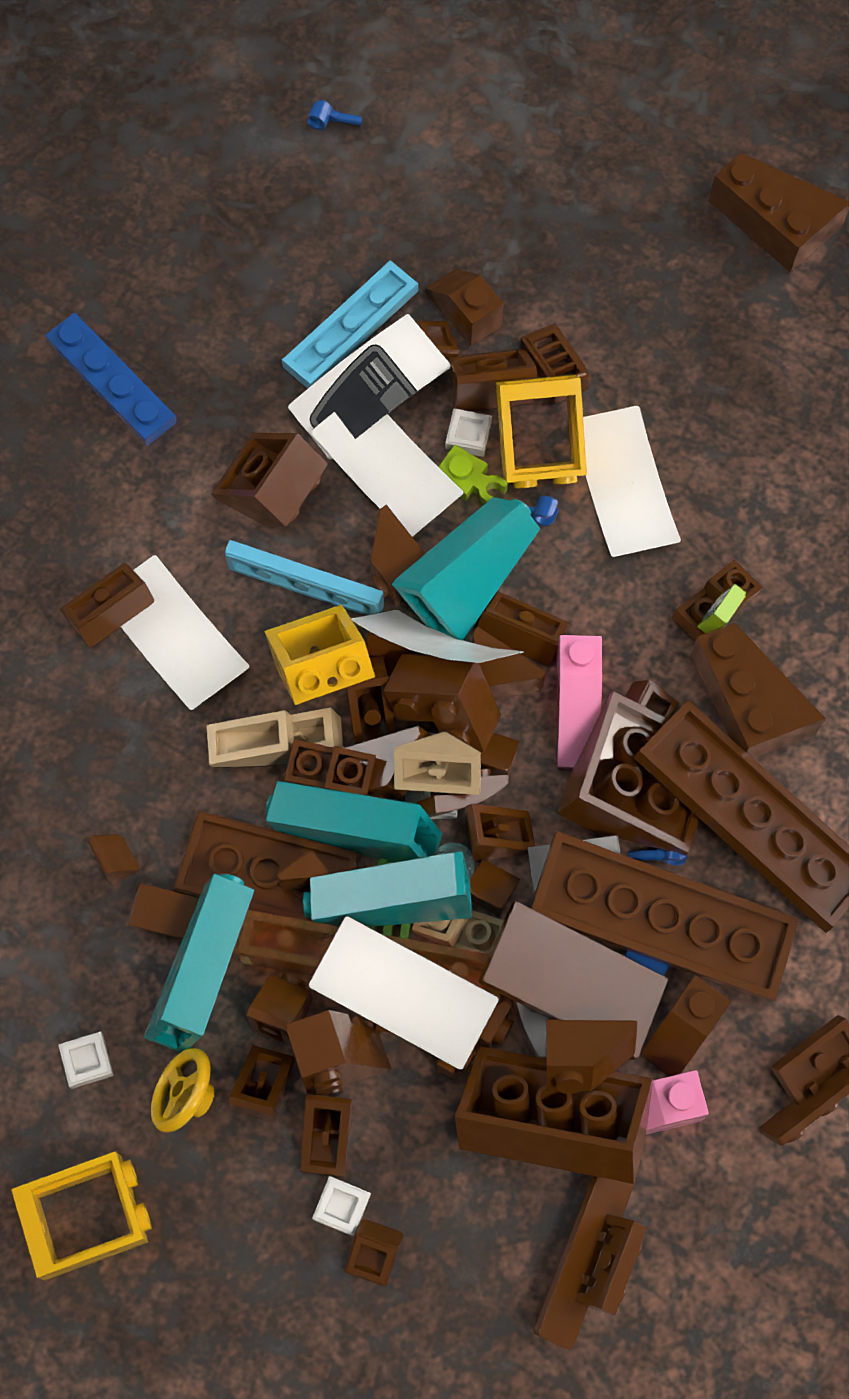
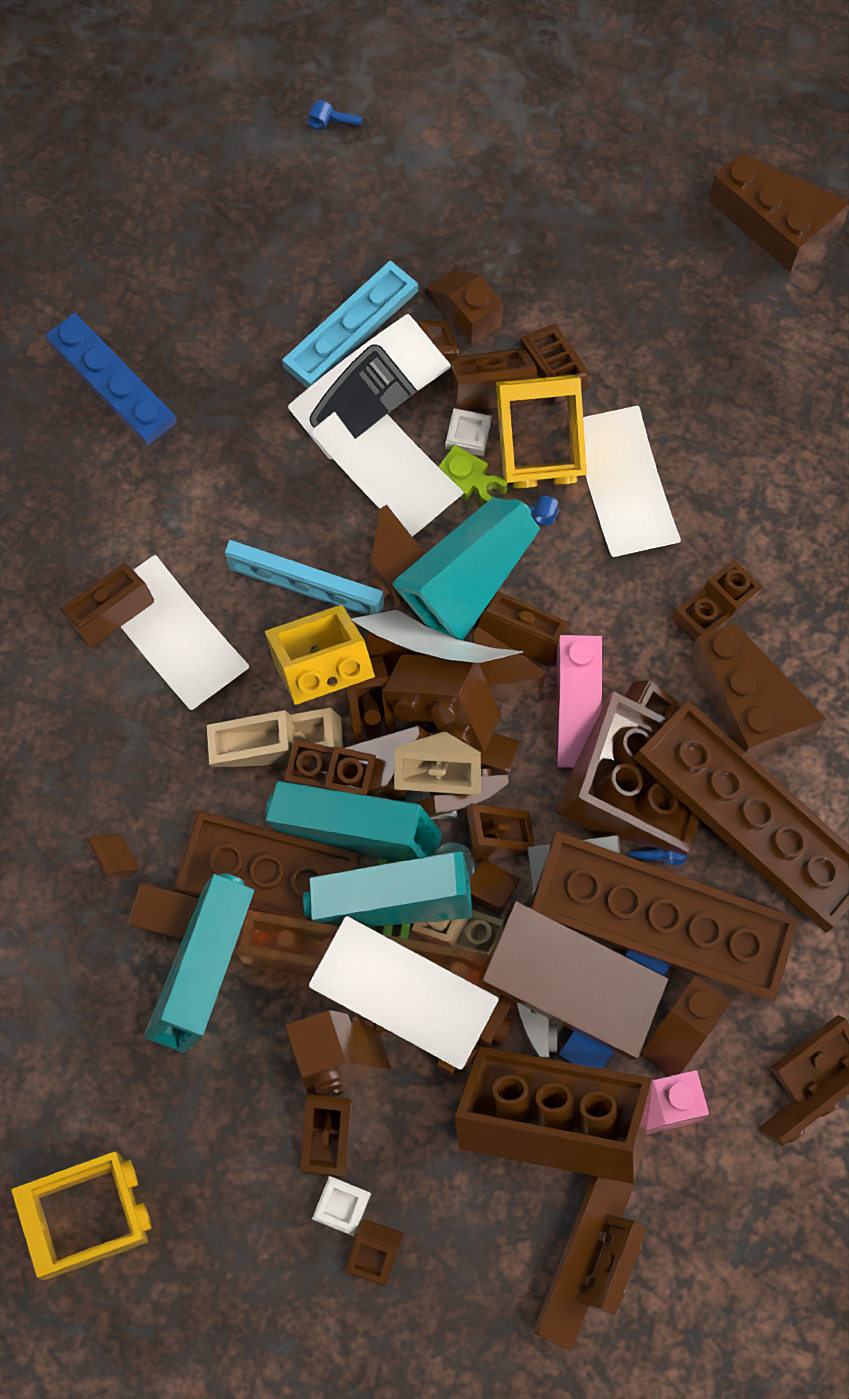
white tile [58,1031,114,1089] -> none
yellow piece [151,1048,214,1133] -> none
reddish brown slope [211,432,328,527] -> none
reddish brown slope [228,1045,294,1124] -> none
reddish brown slope [246,973,313,1047] -> none
reddish brown slope [277,850,330,891] -> none
reddish brown slope [545,1020,637,1094] -> none
lime tile [697,584,746,633] -> none

